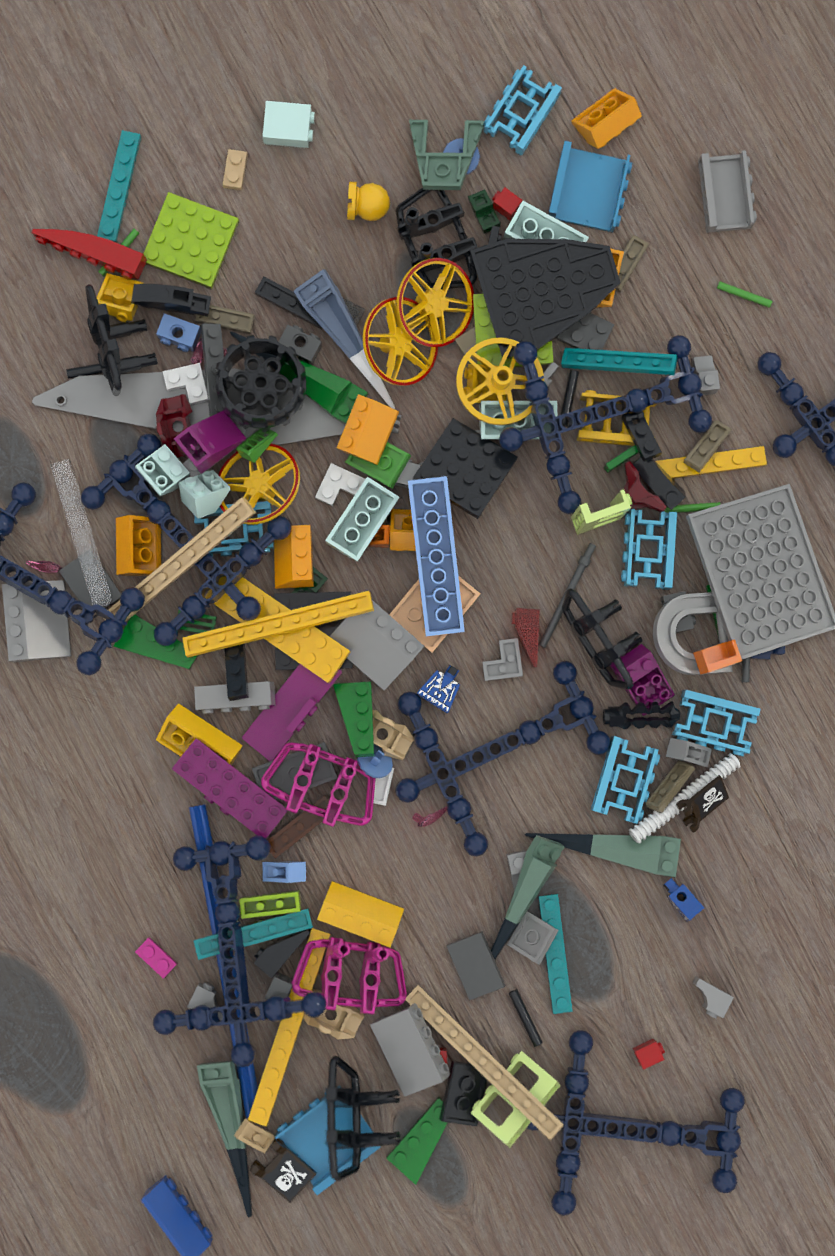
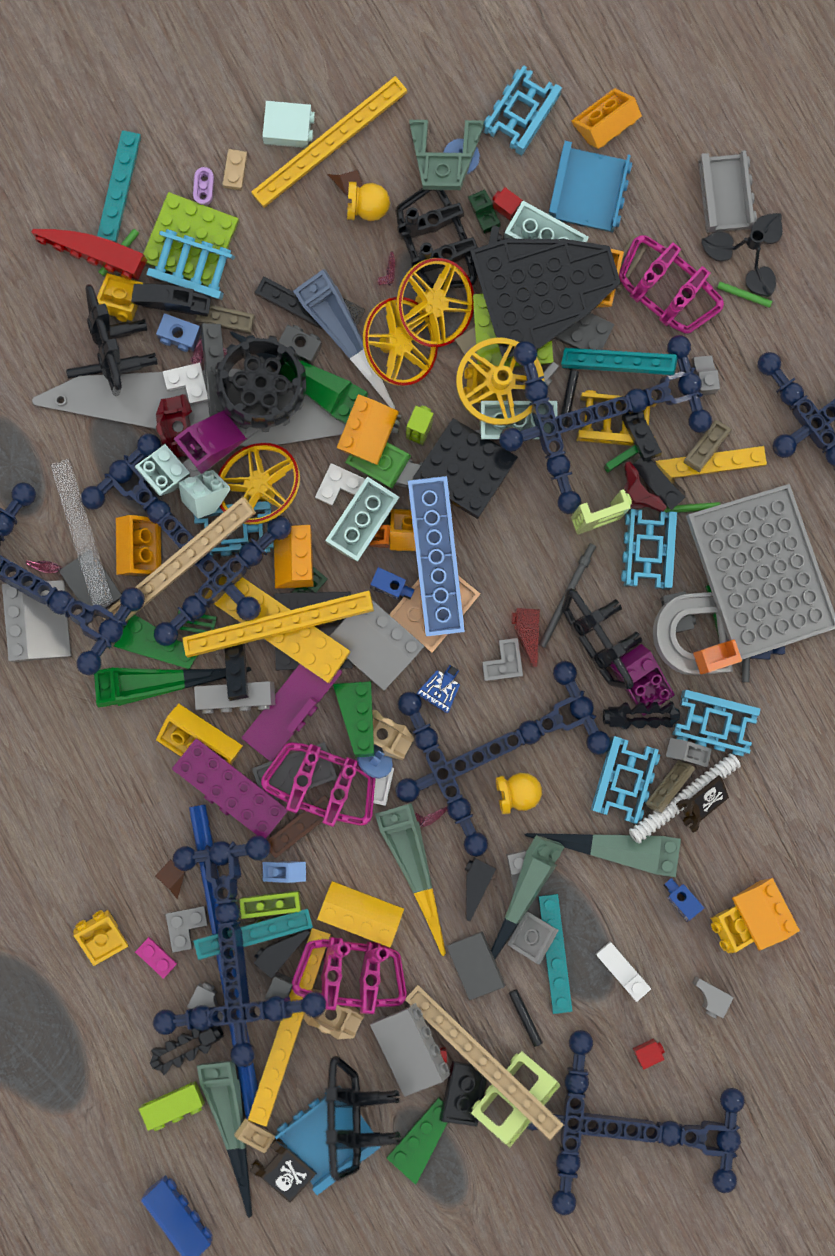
bright green slope [236,429,278,463] -> none
none -> yellow plate [74,910,128,966]
none -> green plate [94,667,251,708]
none -> lime brick [139,1081,205,1131]
none -> medium azure fence [147,229,235,300]
none -> black sword [150,1026,224,1075]
none -> reddish brown sticker [155,859,185,900]
none -> light grey plate [166,906,208,952]
none -> lavender plate [193,167,214,206]
none -> yellow plate [251,76,407,208]
none -> reddish brown sticker [327,170,363,196]
none -> blue torso [370,567,415,600]
none -> sand green plate [375,803,446,956]
none -> clear pink bar [378,251,395,286]
none -> lime brick [406,405,434,446]
none -> black slope [464,857,496,921]
none -> yellow tile [495,773,542,814]
none -> white slope [596,941,651,1002]
none -> dark pink piece [619,235,724,334]
none -> black plant [701,213,783,297]
none -> yellow plate [711,905,754,953]
none -> light orange slope [732,878,800,950]

